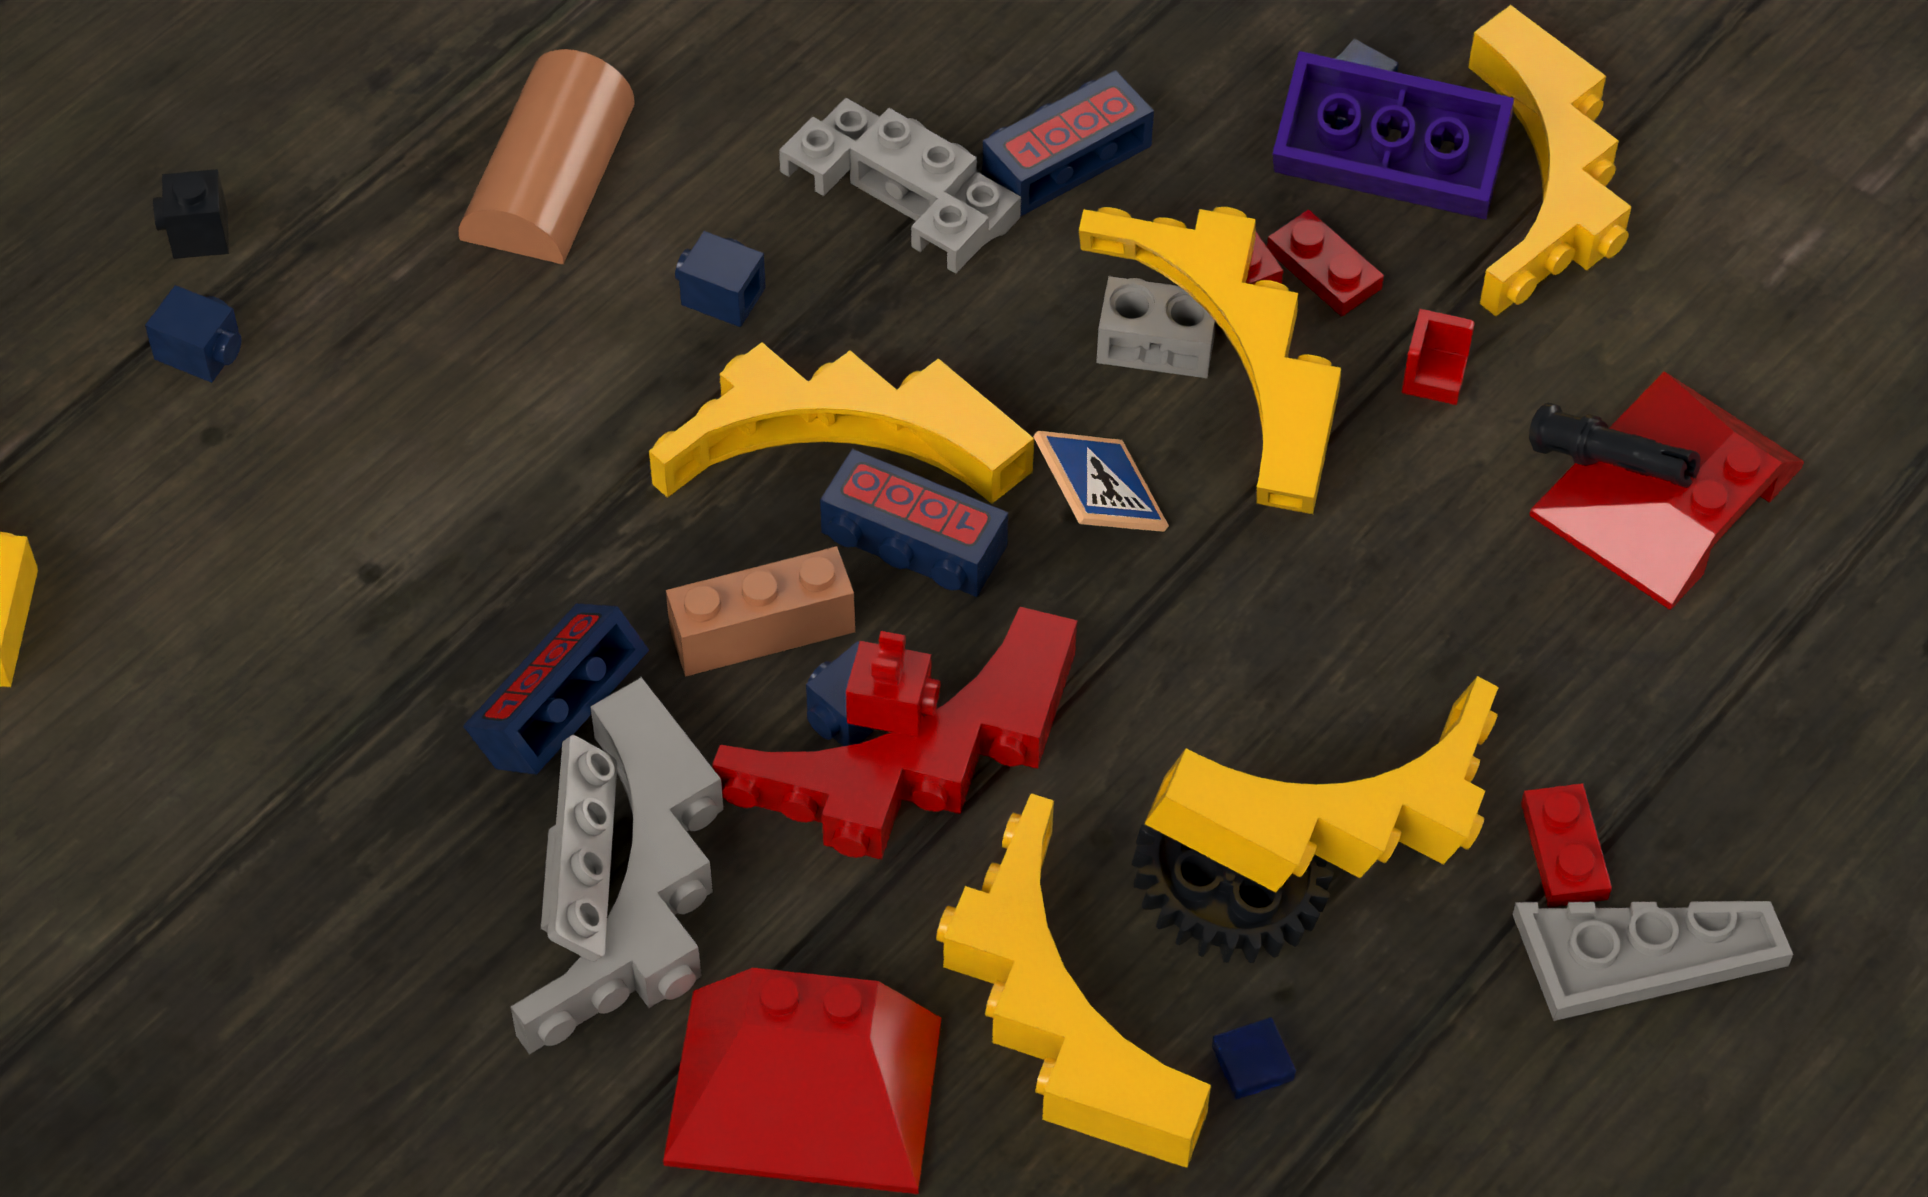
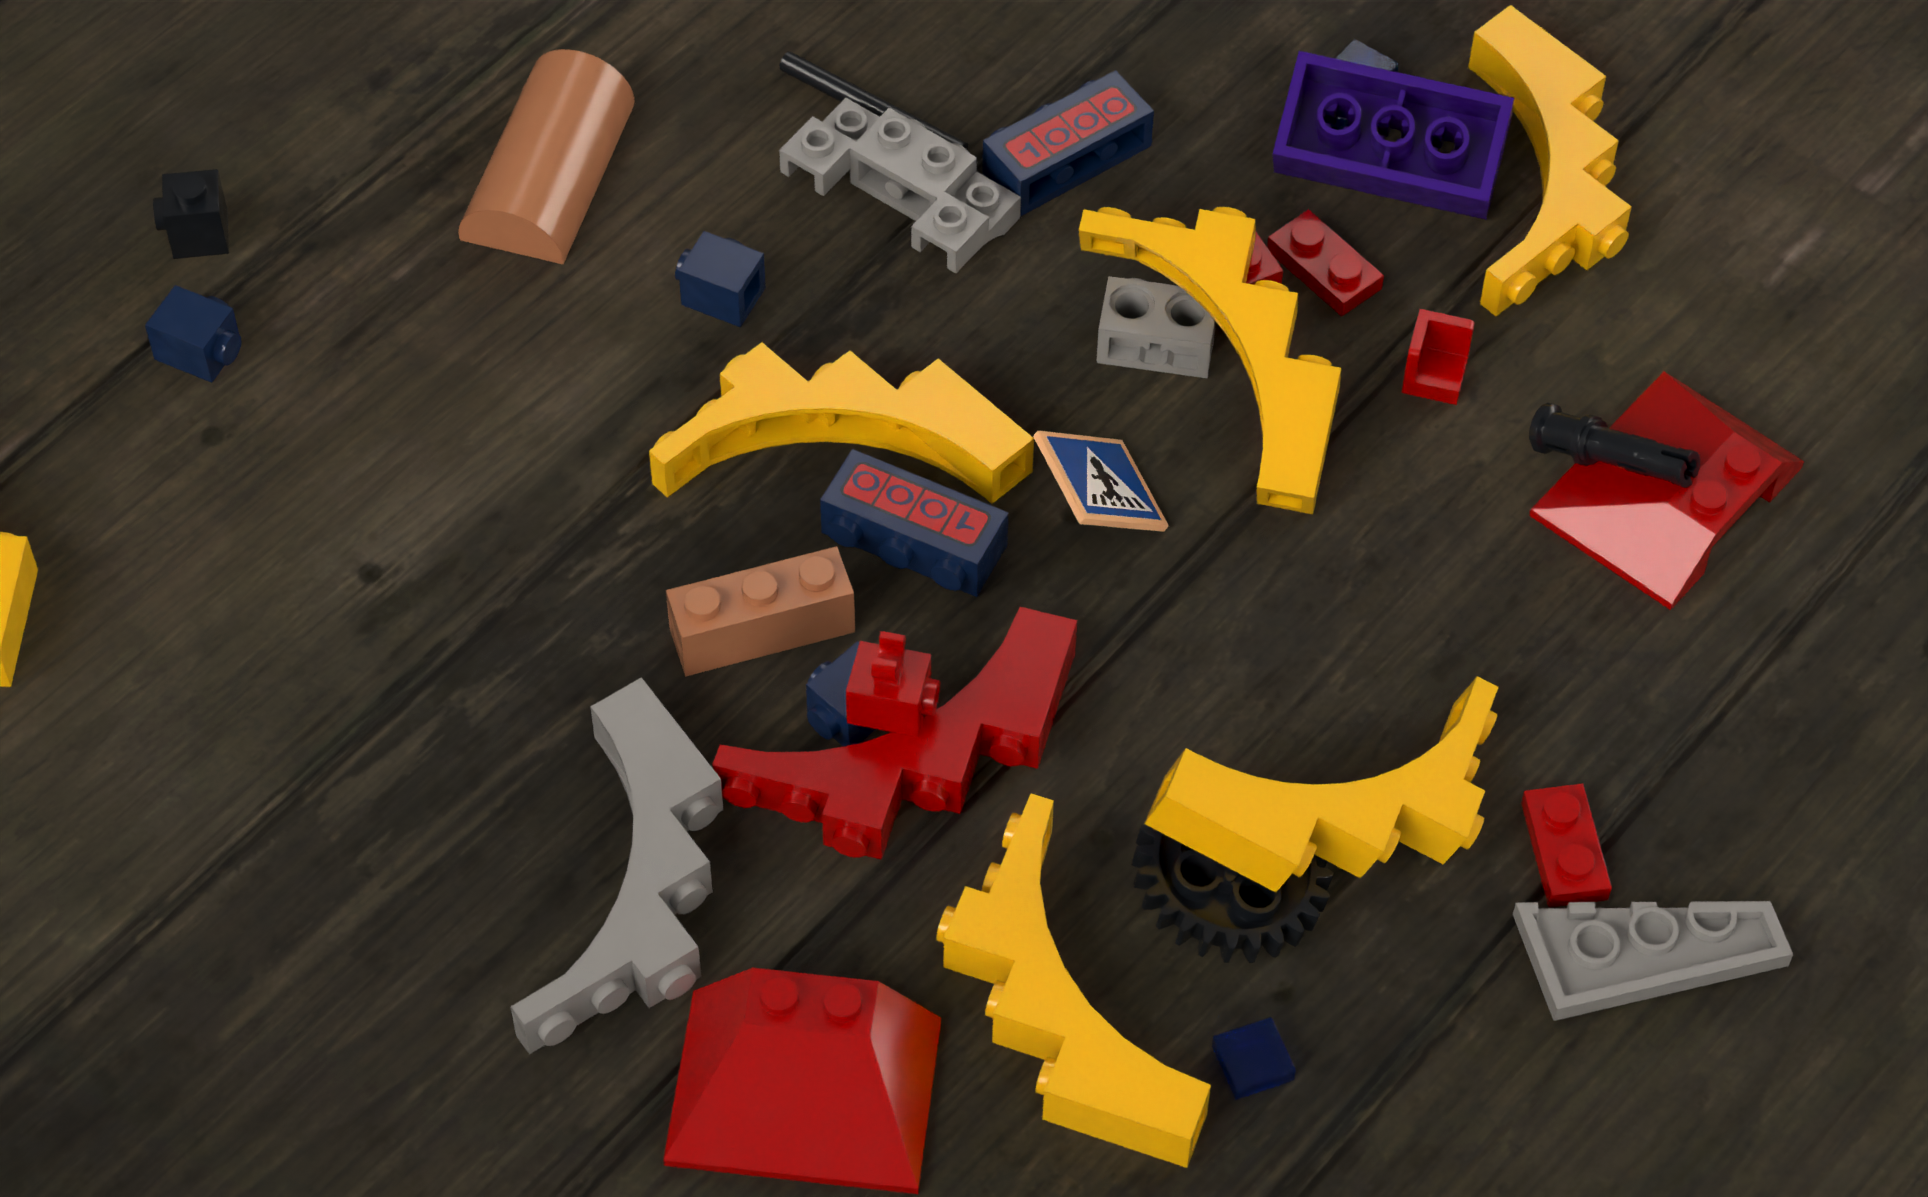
dark blue brick [463,603,649,775] -> none
light grey bracket [541,735,617,962] -> none
none -> black bar [779,51,968,149]

